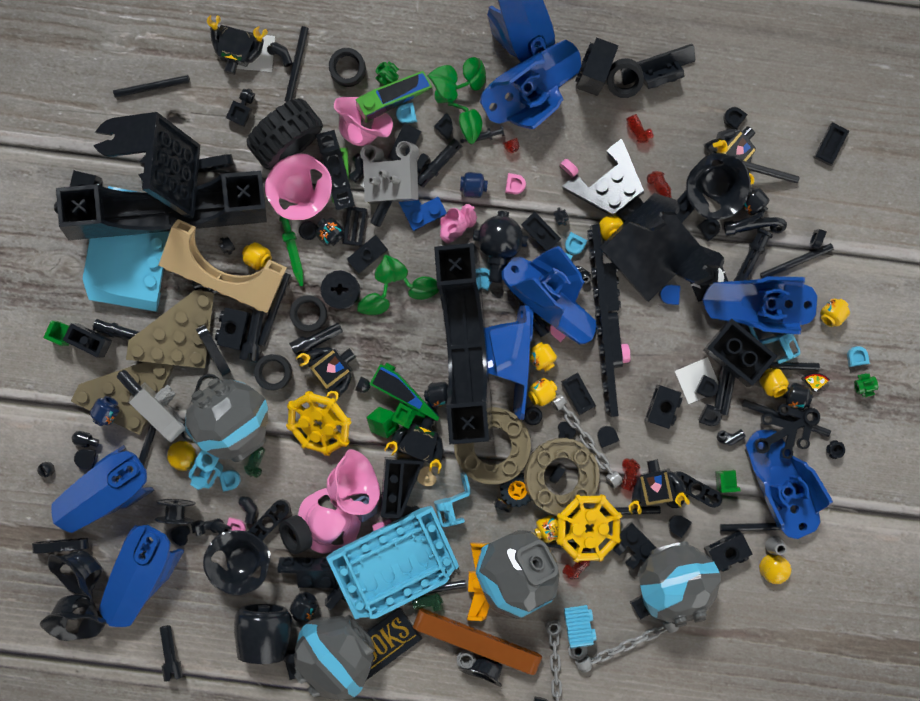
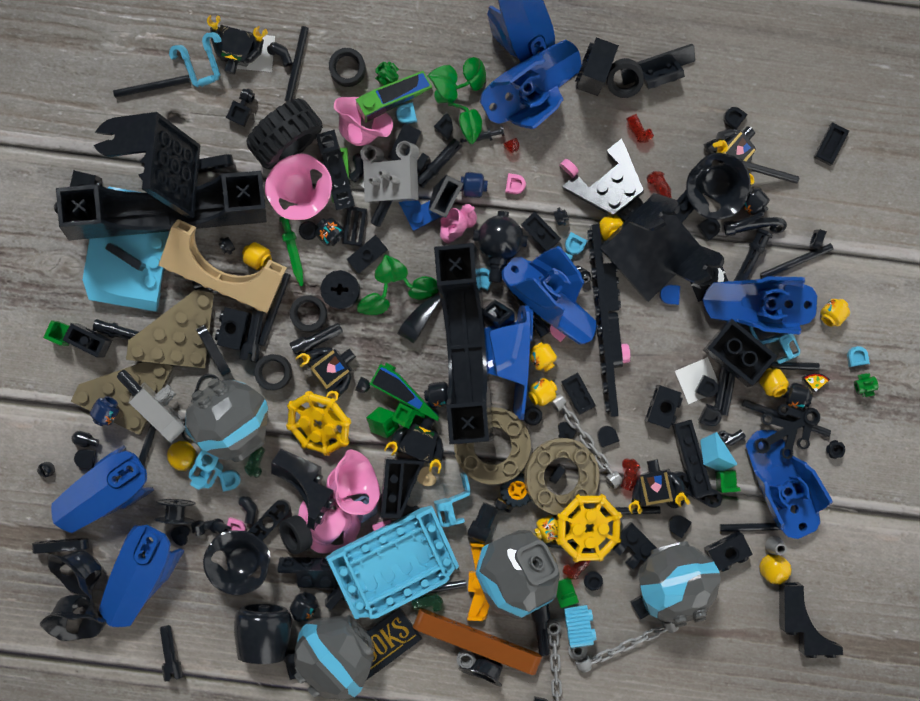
none -> black tile [105,243,146,271]
none -> medium azure piece [169,32,221,87]
none -> black arch [271,449,335,530]
none -> black piece [397,295,441,344]
none -> black slope [429,175,464,218]
none -> black piece [467,502,499,544]
none -> black slope [483,300,515,329]
none -> black piece [531,604,550,656]
none -> green panel [556,577,579,608]
none -> black plate [584,571,603,591]
none -> black tile [672,419,714,499]
none -> medium azure slope [700,432,737,471]
none -> black arch [779,582,843,658]

